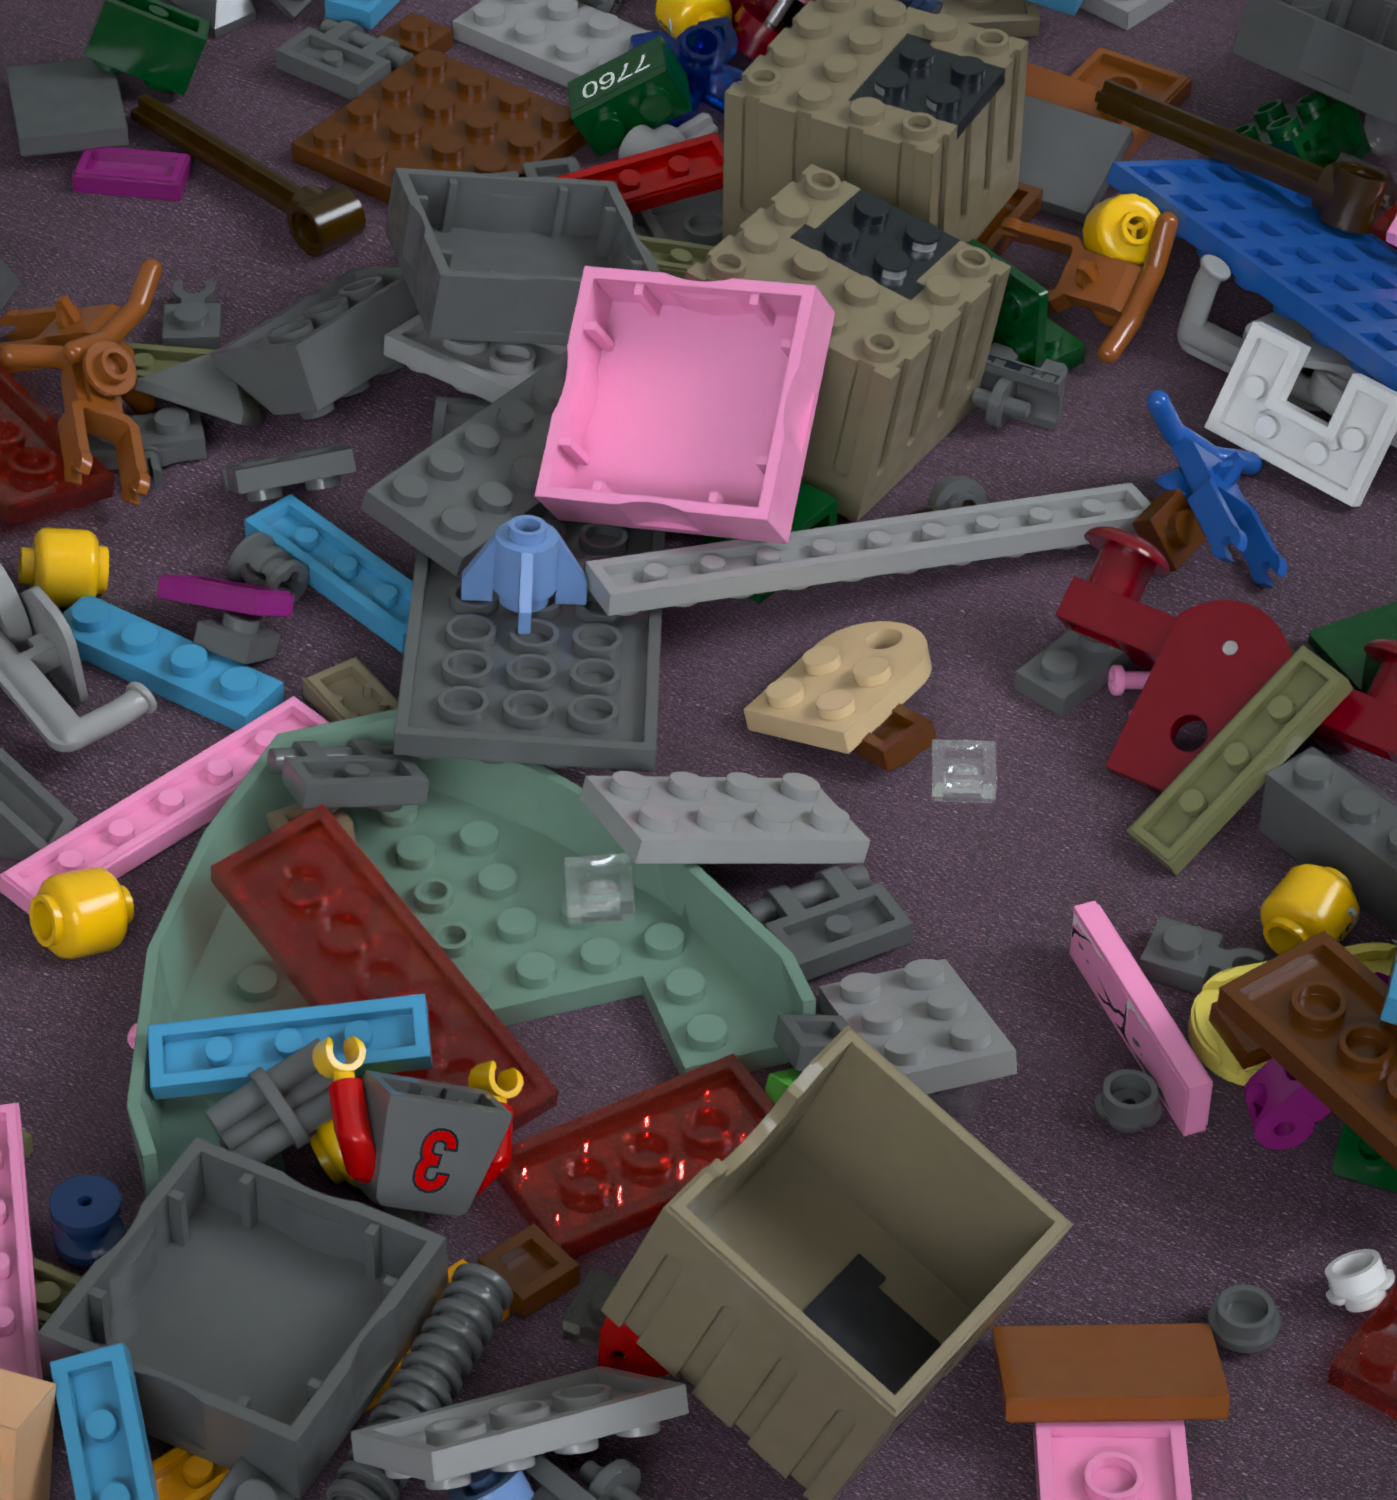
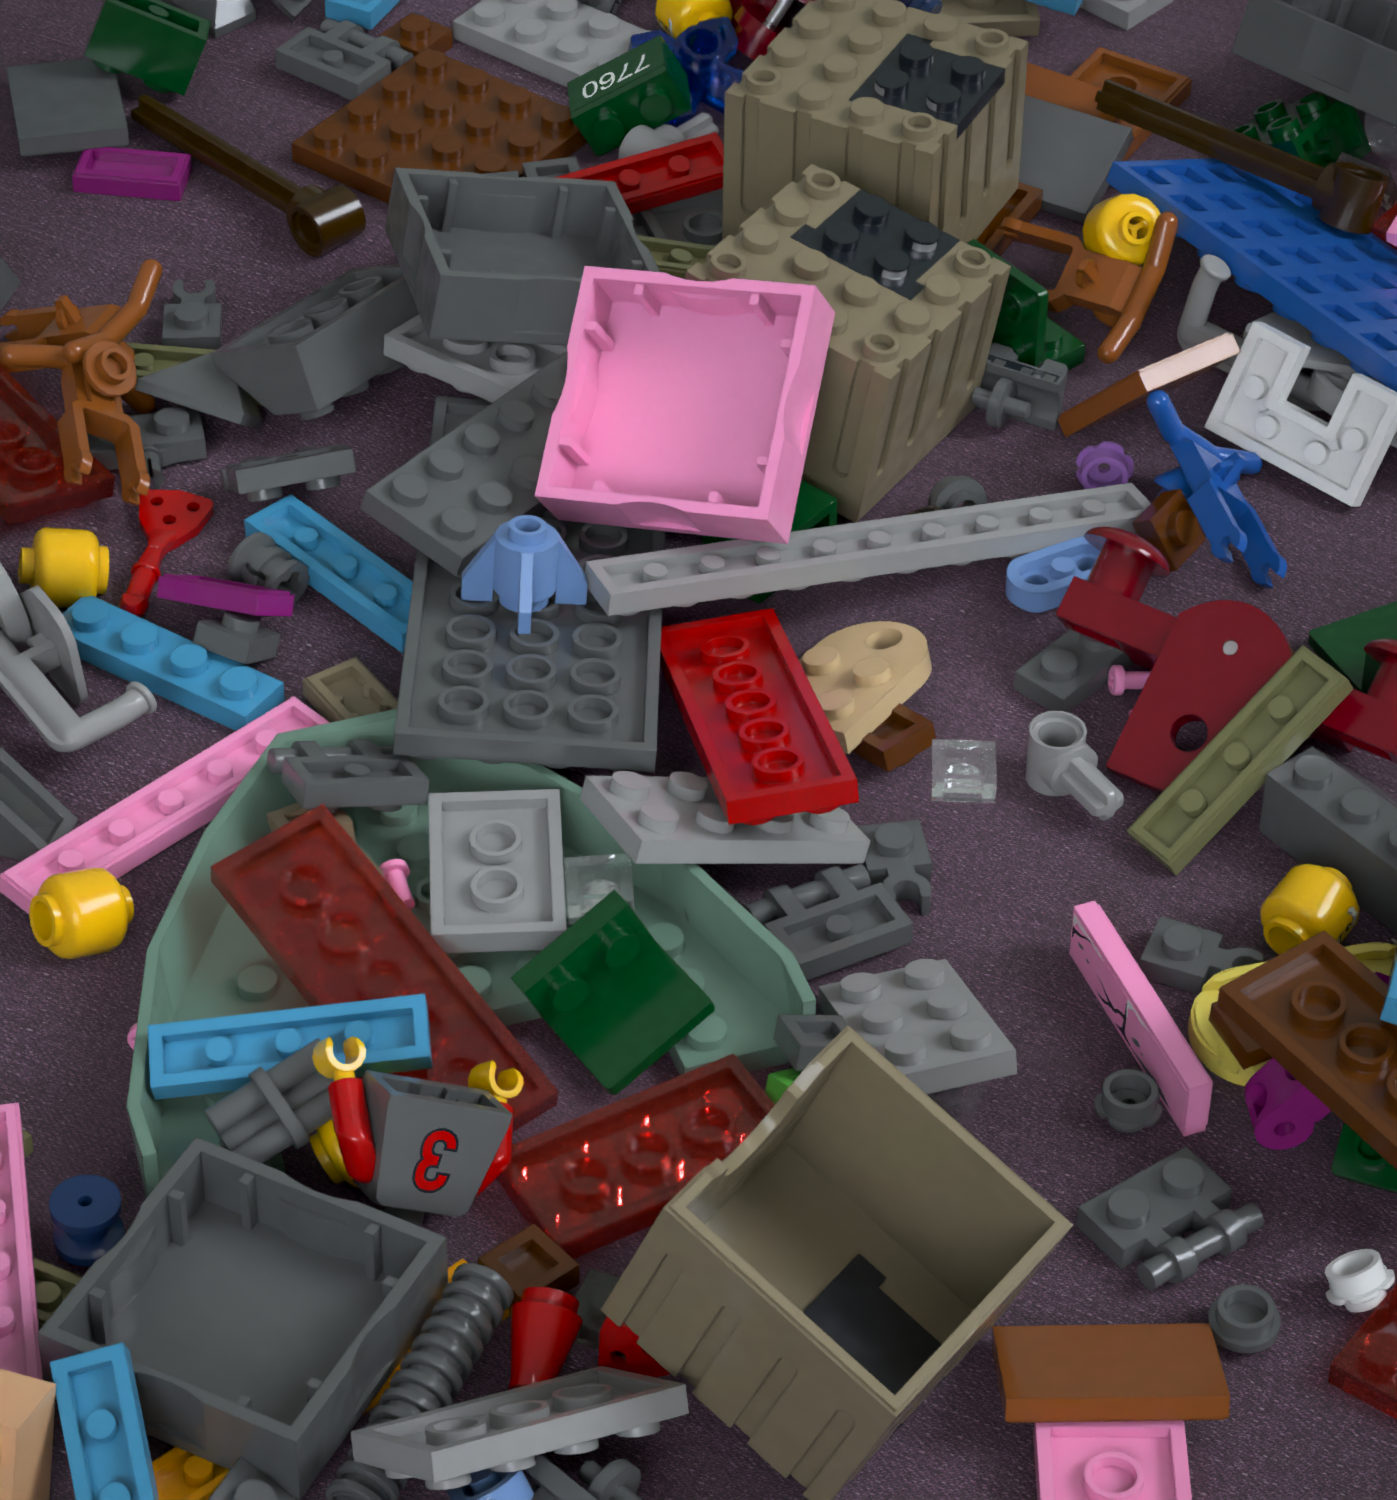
none -> red piece [119,489,214,618]
none -> bright pink piece [379,859,415,913]
none -> light grey plate [428,789,567,954]
none -> red cone [508,1287,583,1390]
none -> dark green bracket [510,889,715,1095]
none -> red plate [660,608,859,825]
none -> dark grey plate [857,819,932,916]
none -> medium blue plate [1005,536,1100,613]
none -> light grey axle [1025,711,1124,821]
none -> dark orange tile [1057,333,1241,437]
none -> medium lavender plate [1076,441,1134,489]
none -> dark grey plate [1076,1147,1264,1290]

